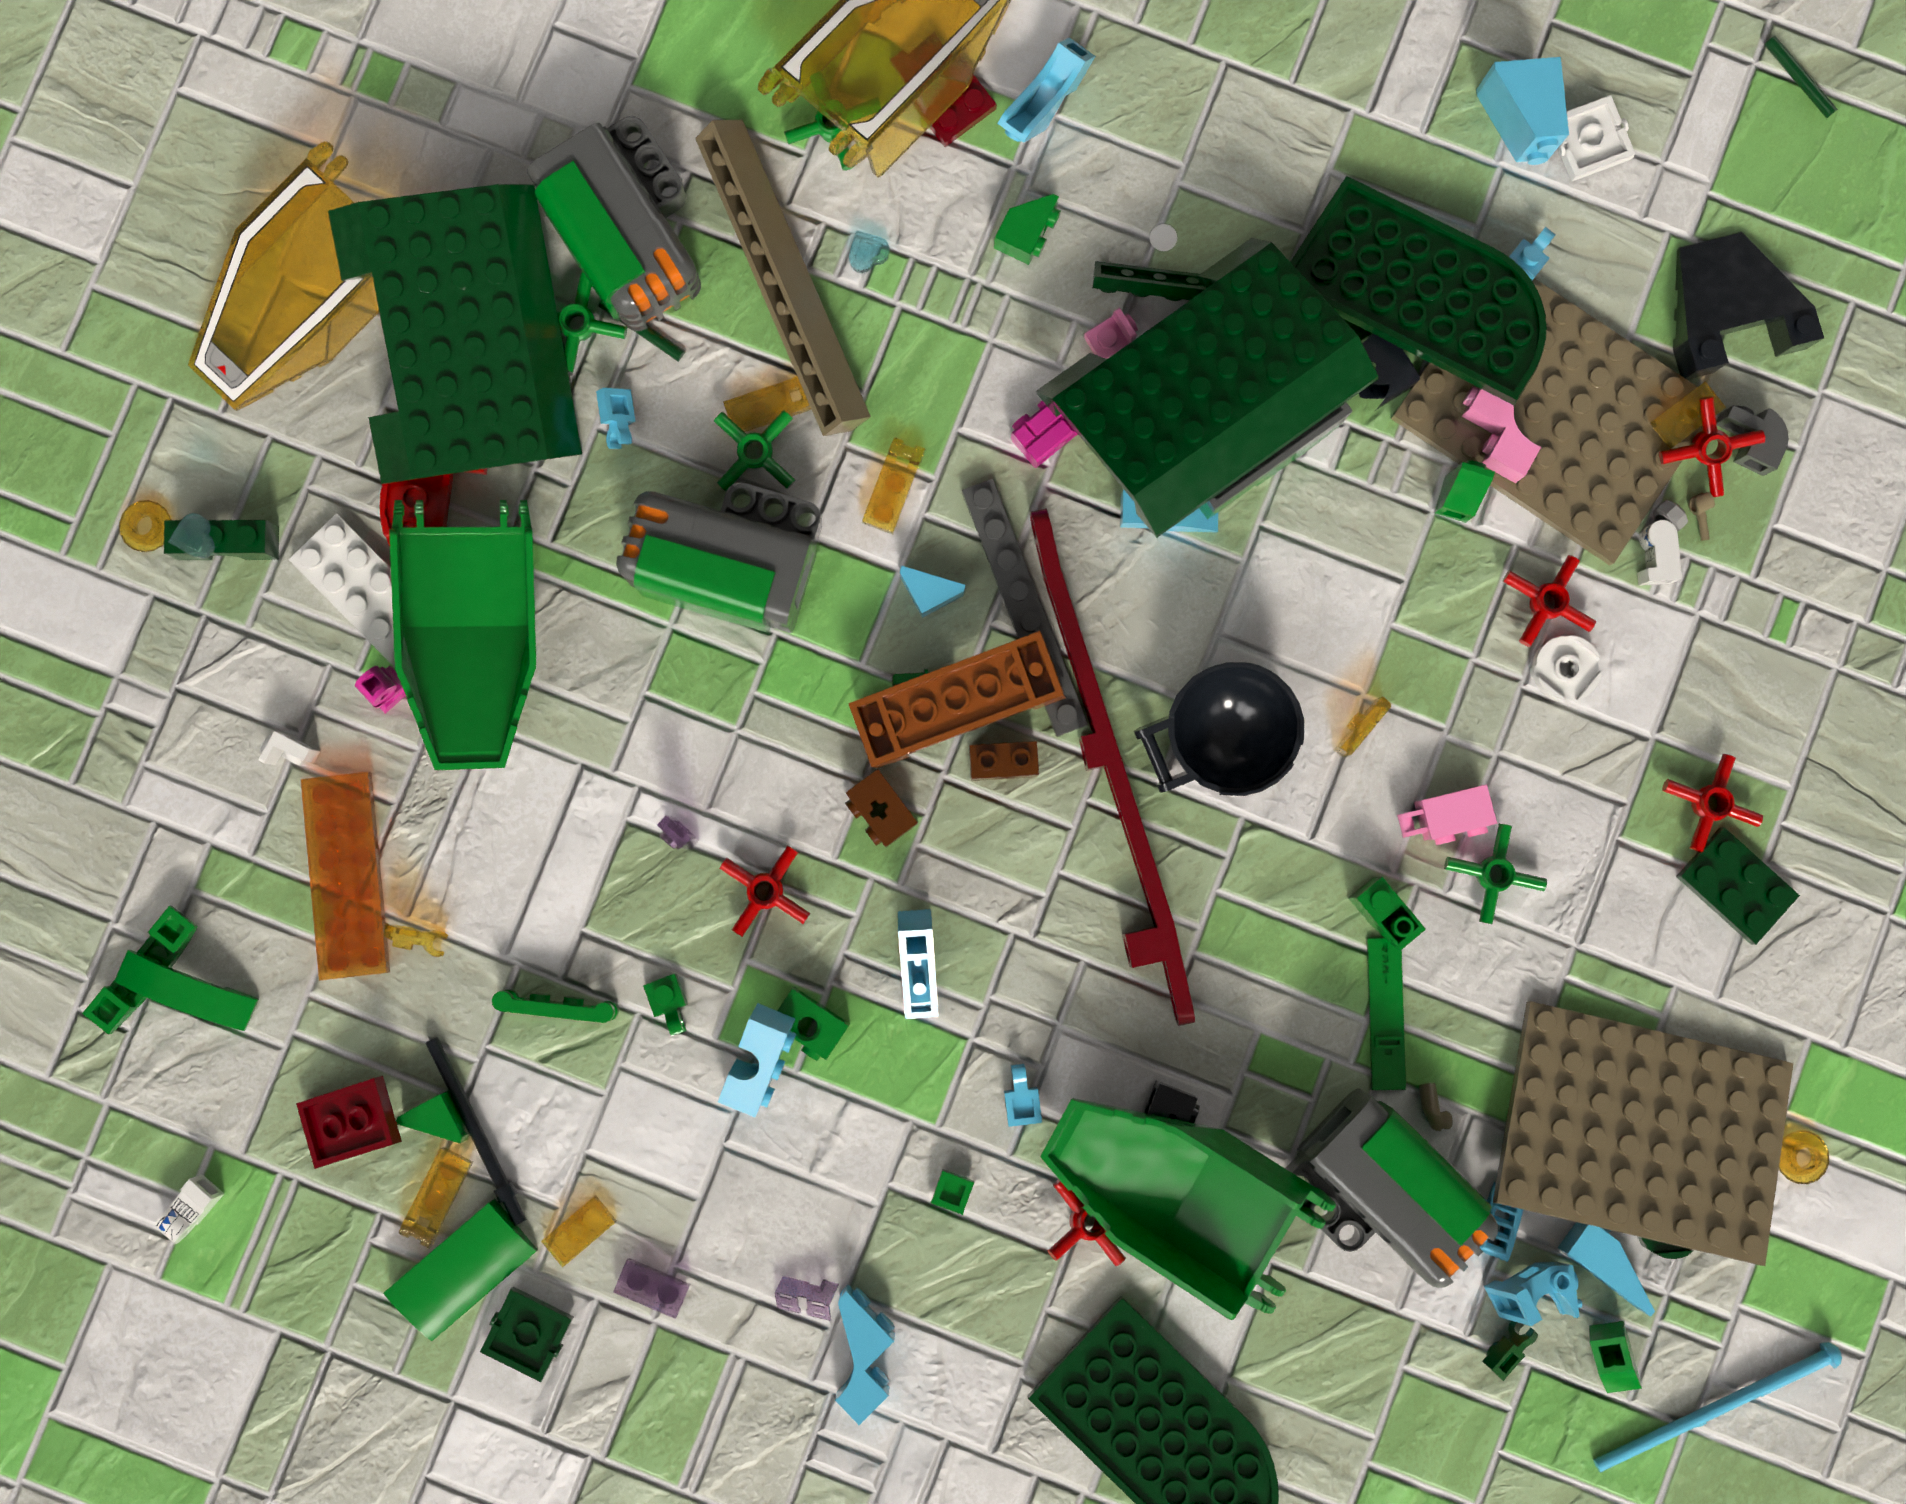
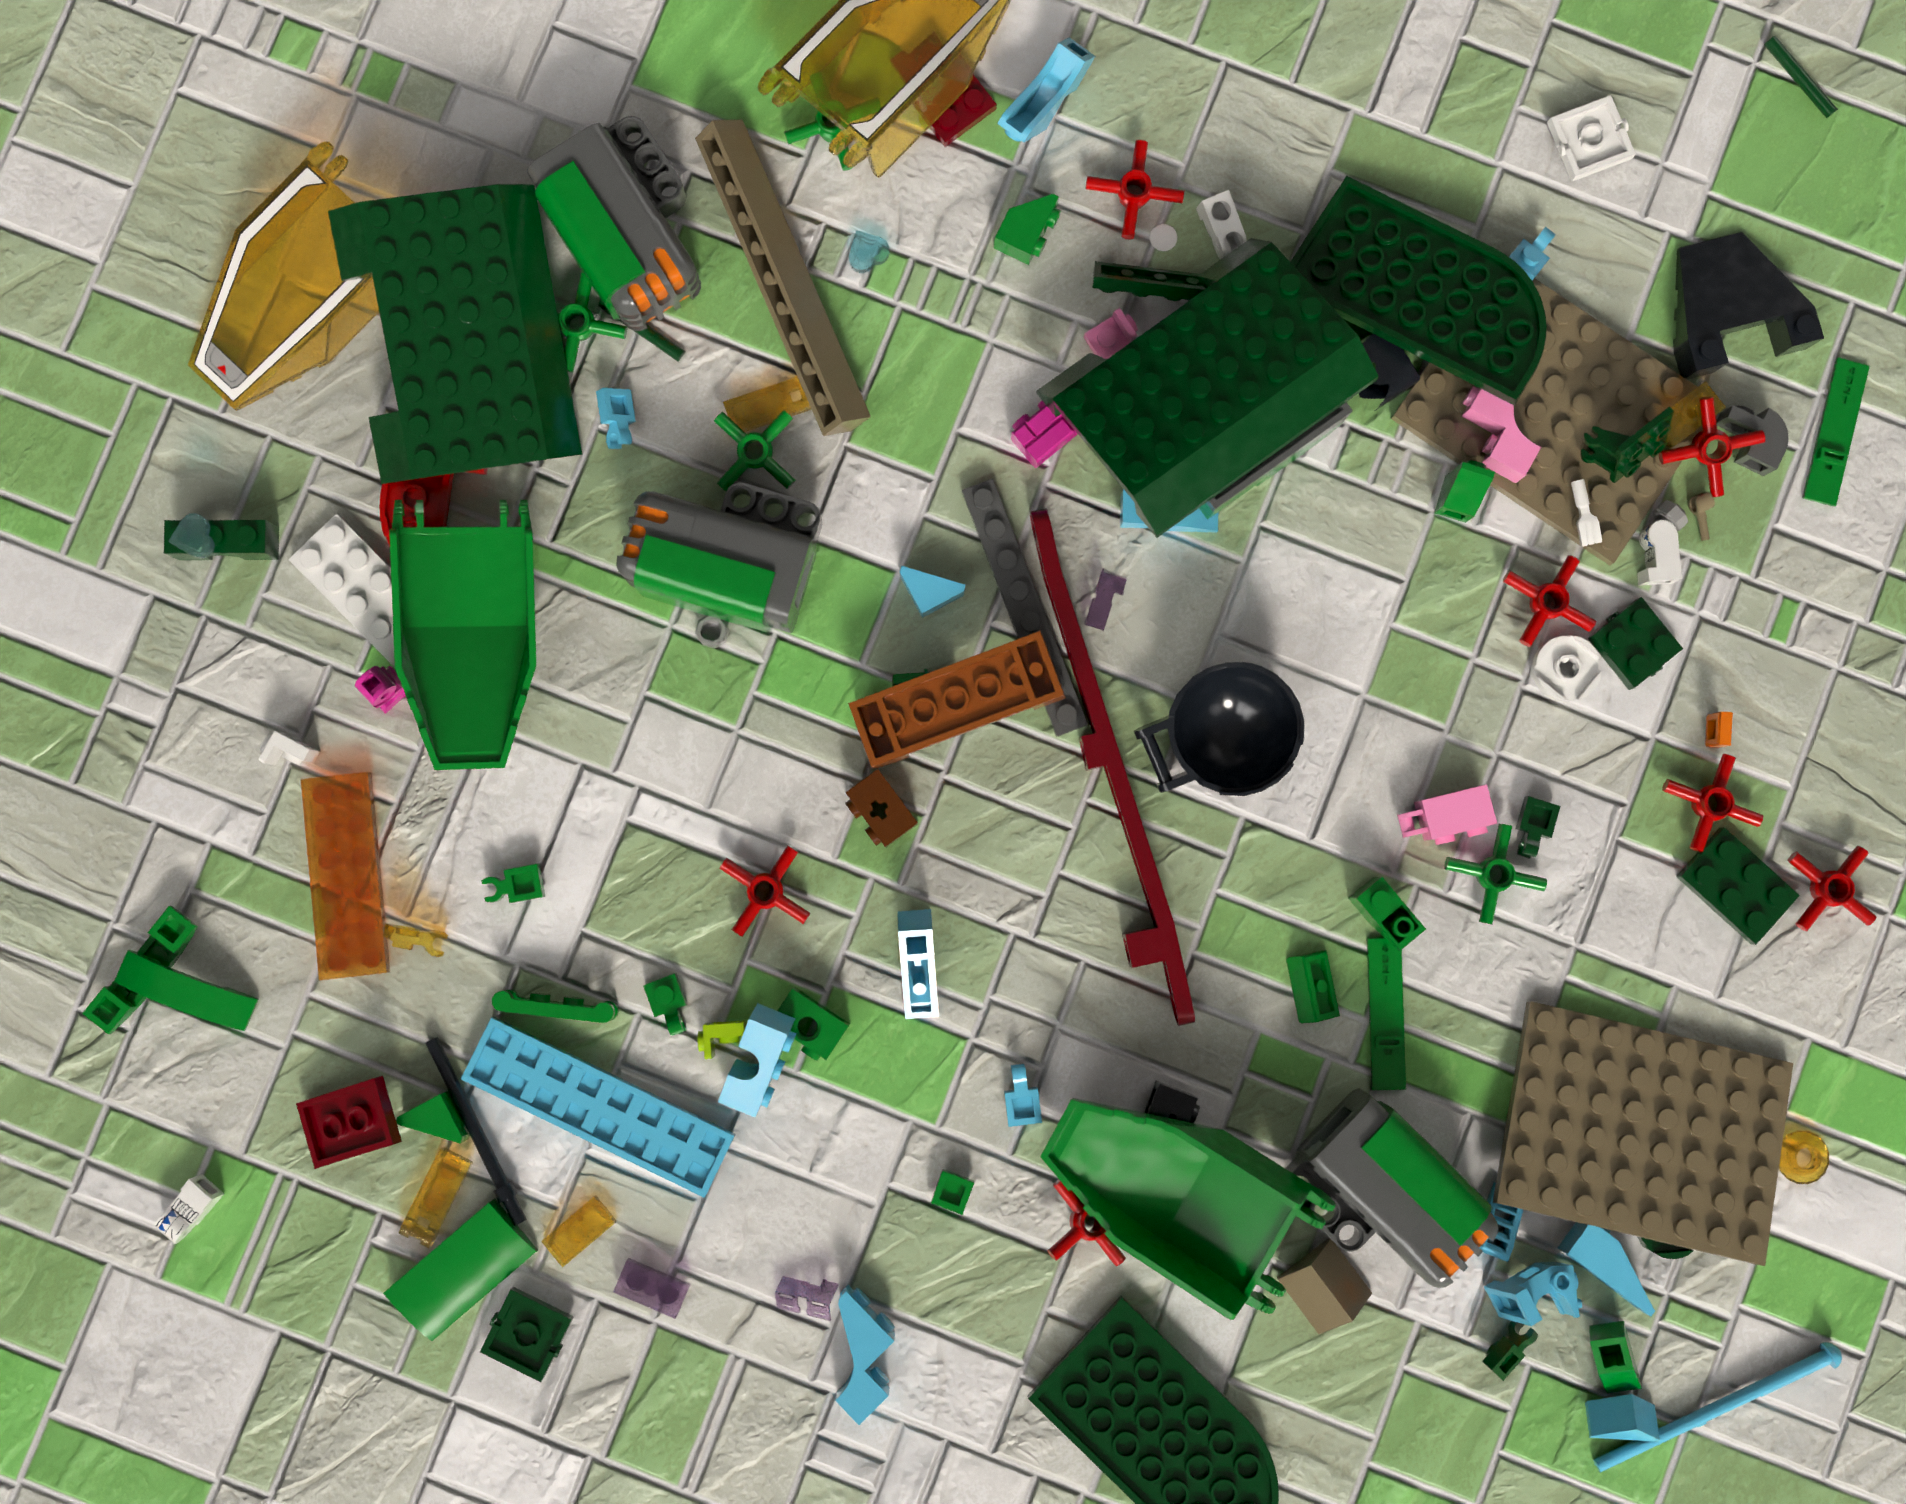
clear yellow piece [119,500,172,552] -> none
clear purple plate [657,815,699,850] -> none
clear yellow plate [862,437,926,535] -> none
reddish brown brick [969,741,1039,781] -> none
clear yellow plate [1334,696,1392,757] -> none
dark tan arm [1419,1083,1453,1132] -> none
medium azure slope [1476,57,1569,165] -> none
none -> medium azure plate [461,1017,736,1198]
none -> green plate [481,864,545,903]
none -> light grey tile [695,616,729,649]
none -> lime bracket [697,1020,747,1059]
none -> clear purple piece [1084,568,1127,631]
none -> red bar [1085,140,1185,240]
none -> white leg [1196,190,1247,259]
none -> dark tan slope [1277,1238,1372,1334]
none -> green slope [1286,950,1340,1024]
none -> dark green plate [1516,796,1561,859]
none -> white piece [1571,479,1602,547]
none -> dark green plate [1580,406,1674,483]
none -> medium azure slope [1585,1394,1660,1442]
none -> dark green plate [1587,597,1683,690]
none -> orange tile [1705,711,1733,748]
none -> red bar [1787,845,1877,932]
none -> green piece [1802,357,1870,507]

